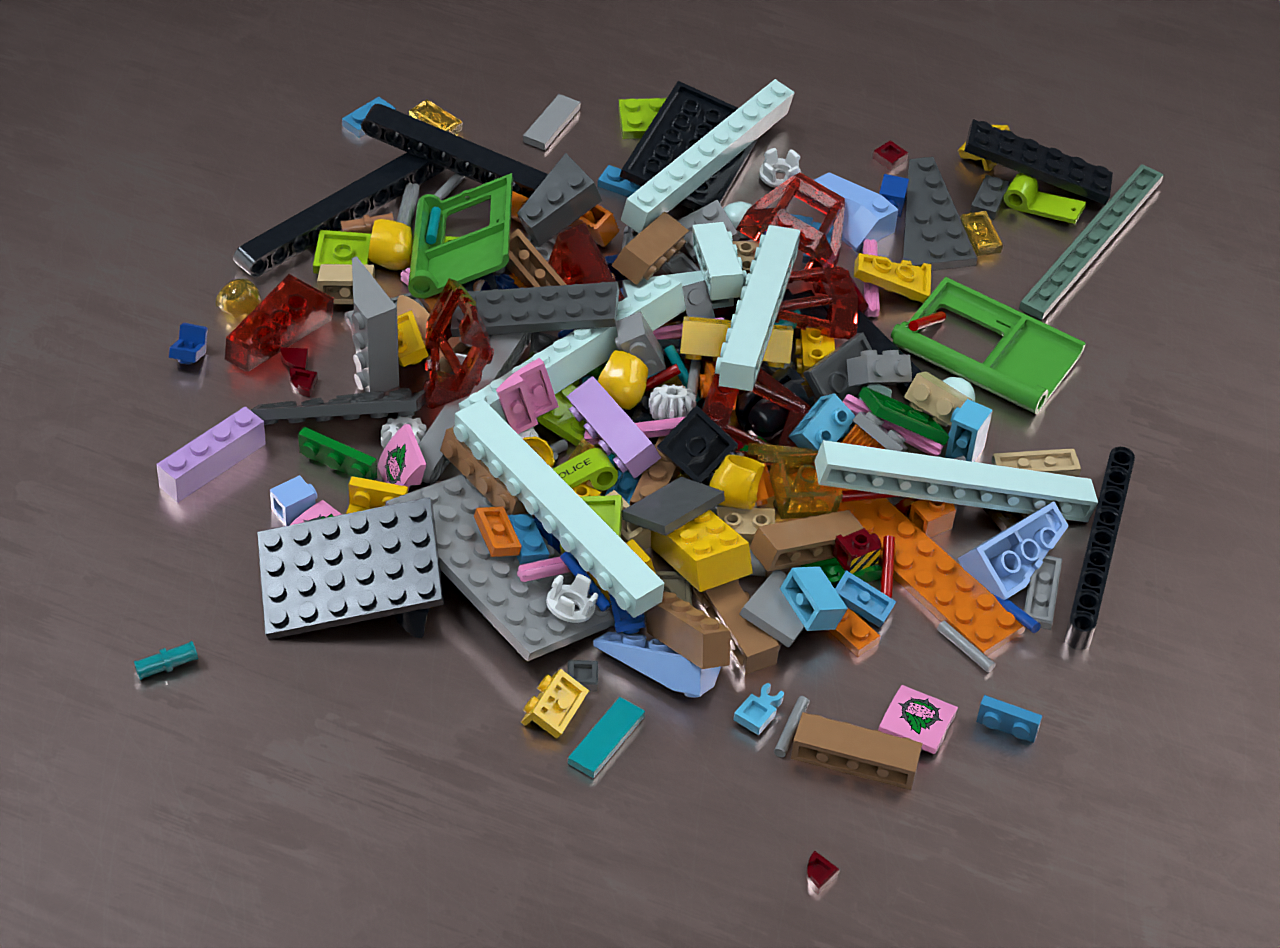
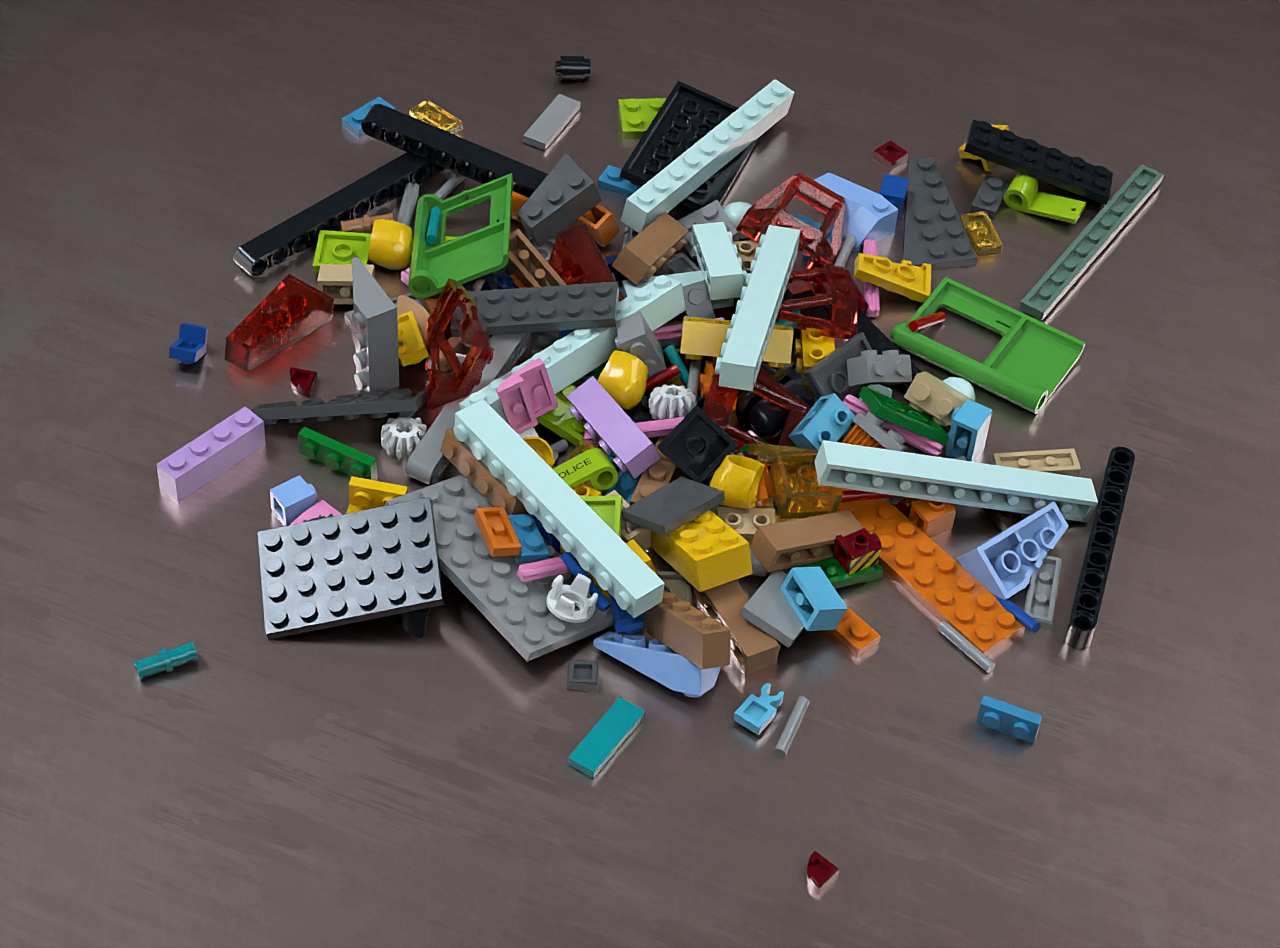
clear yellow hair [216,279,263,318] -> none
dark red tile [280,347,308,370] -> none
bright pink slope [377,424,426,490] -> none
yellow bracket [521,669,589,739] -> none
white piece [759,148,801,189] -> none
medium nougat brick [791,712,923,790] -> none
dark azure plate [835,570,896,628] -> none
bright pink slope [878,685,958,754] -> none
red piece [881,535,895,598] -> none
none -> black brick [555,56,591,81]
none -> light grey piece [831,234,856,278]

